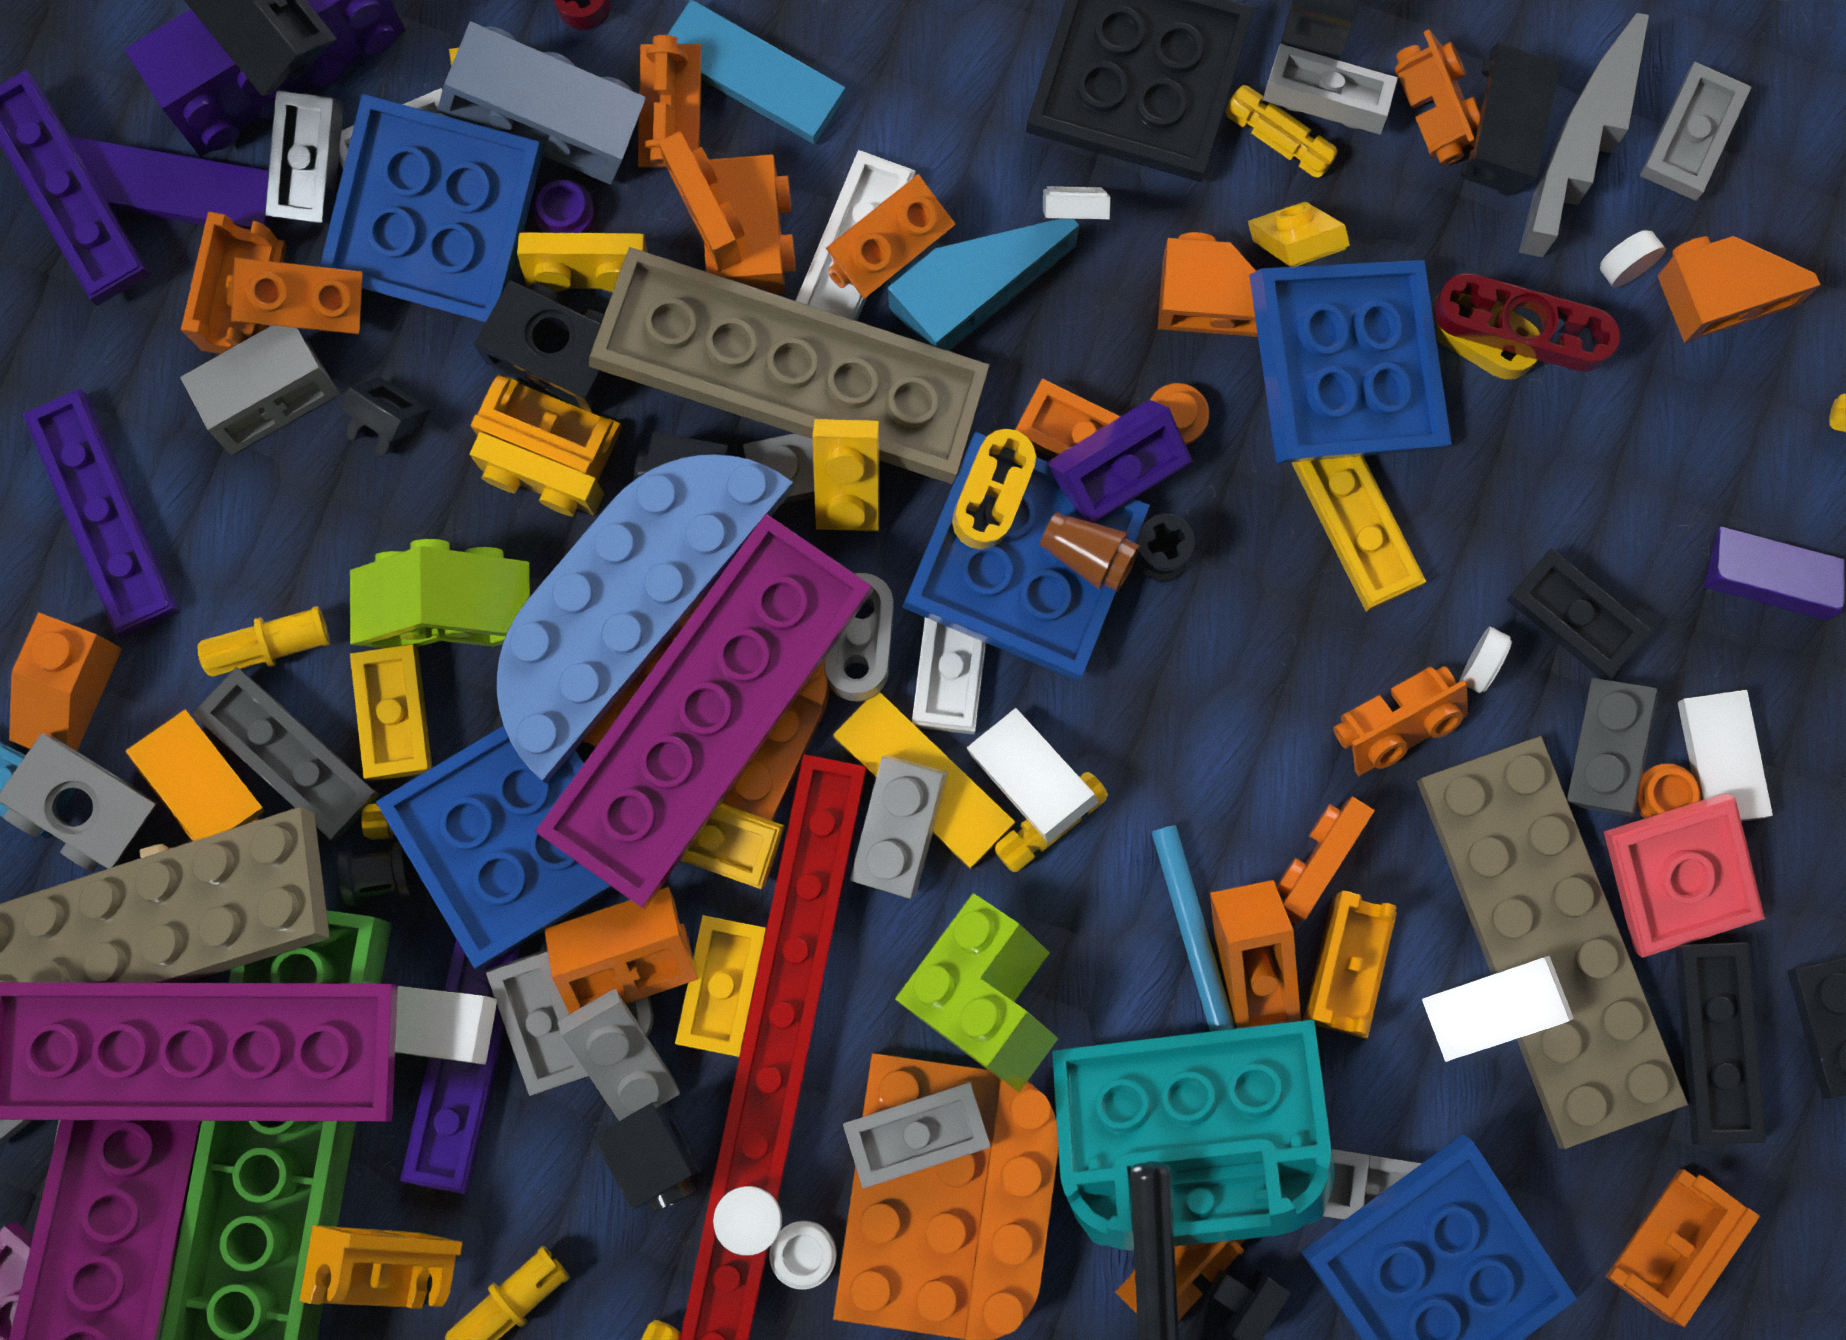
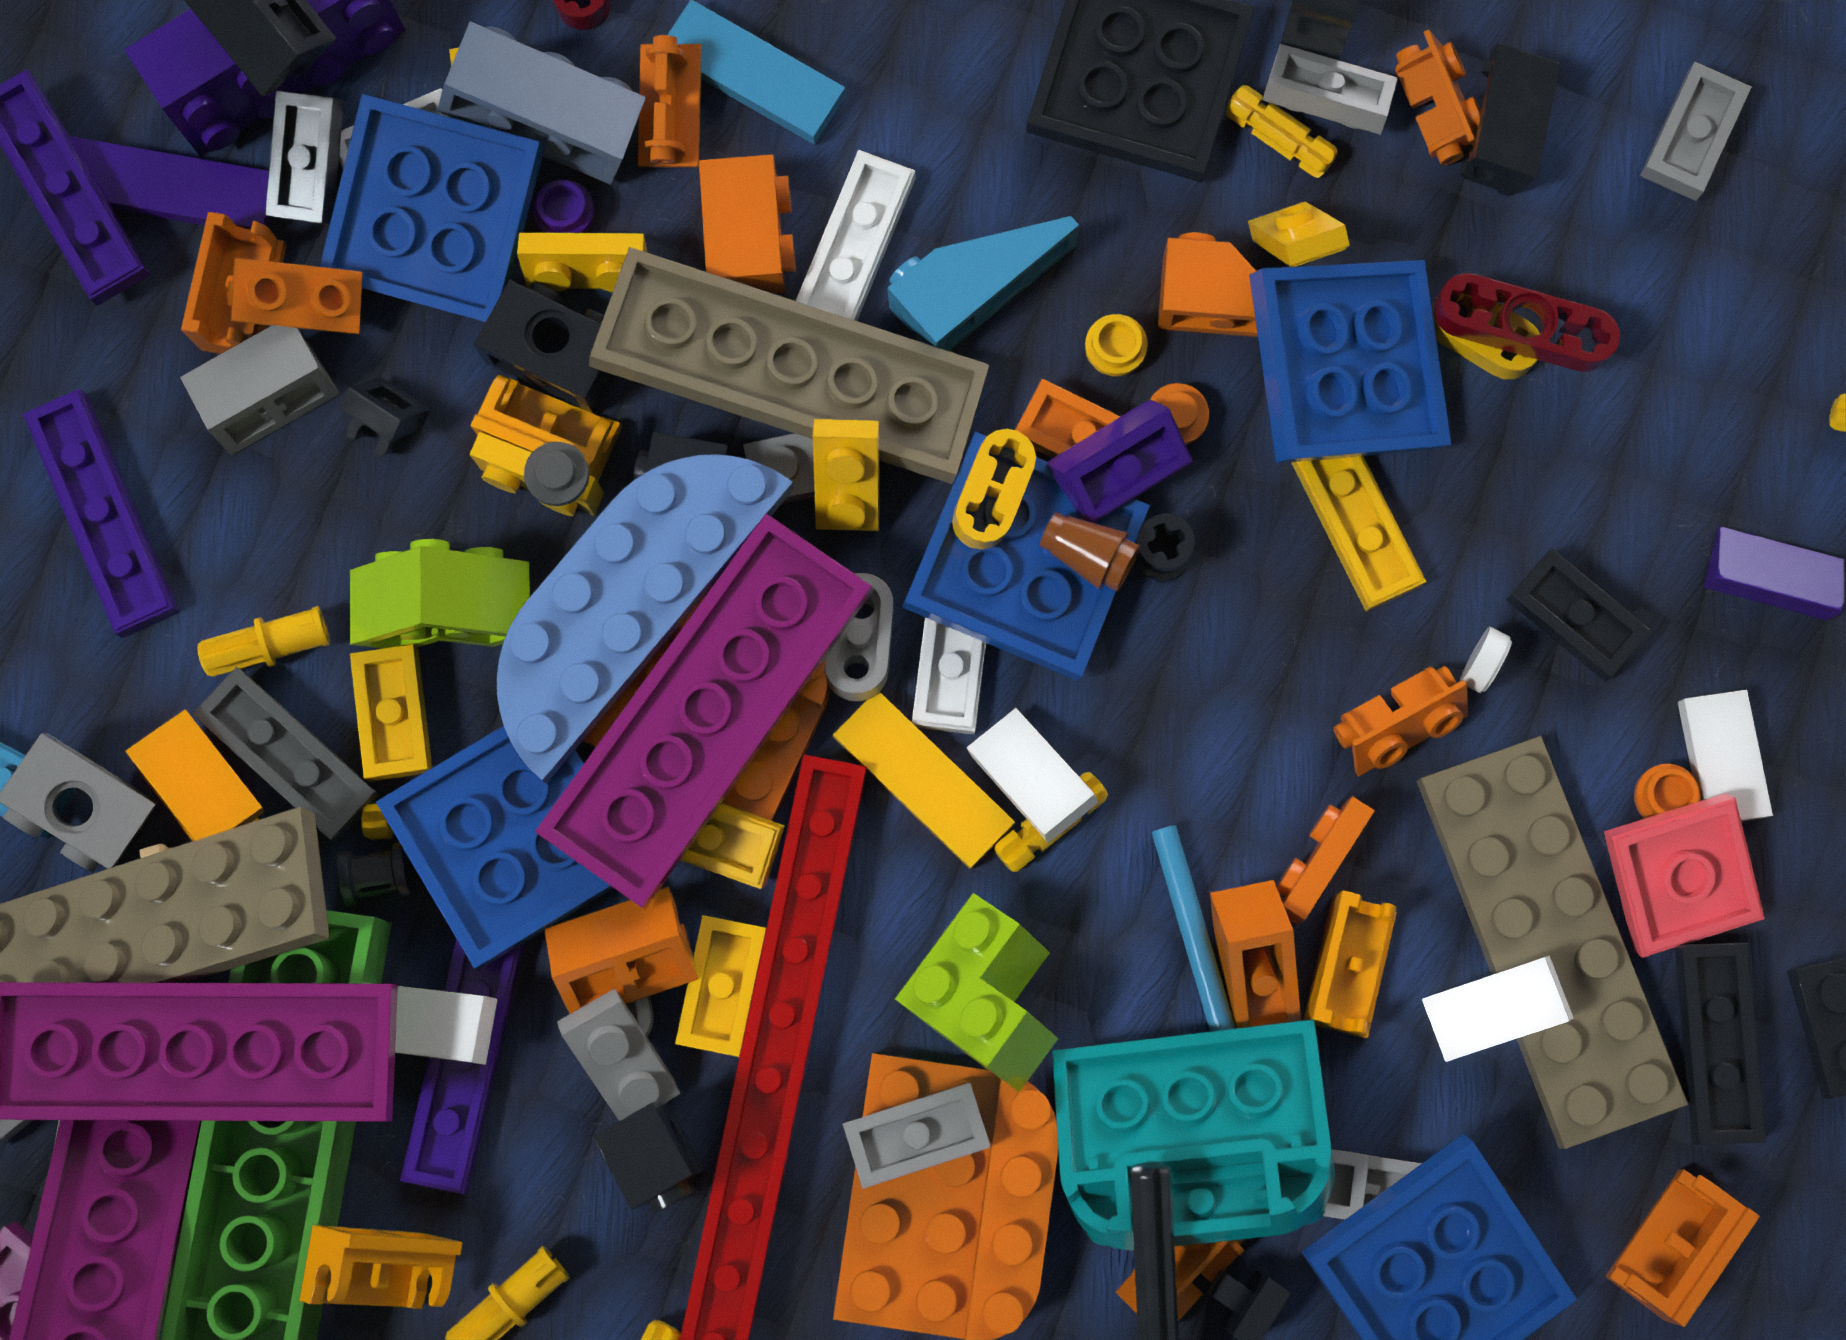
orange slope [9,612,122,751] -> none
light grey plate [486,949,588,1096] -> none
orange plate [658,131,745,272] -> none
white tile [713,1186,782,1255] -> none
white tile [770,1221,837,1289] -> none
orange hinge [826,174,956,299] -> none
light grey plate [850,755,948,899] -> none
white tile [1043,186,1110,219] -> none
light grey slope [1519,13,1649,257] -> none
dark grey plate [1567,678,1659,818] -> none
white tile [1600,230,1666,288] -> none
orange slope [1657,236,1821,343] -> none
none -> dark grey plate [524,442,589,506]
none -> yellow plate [1085,314,1148,377]

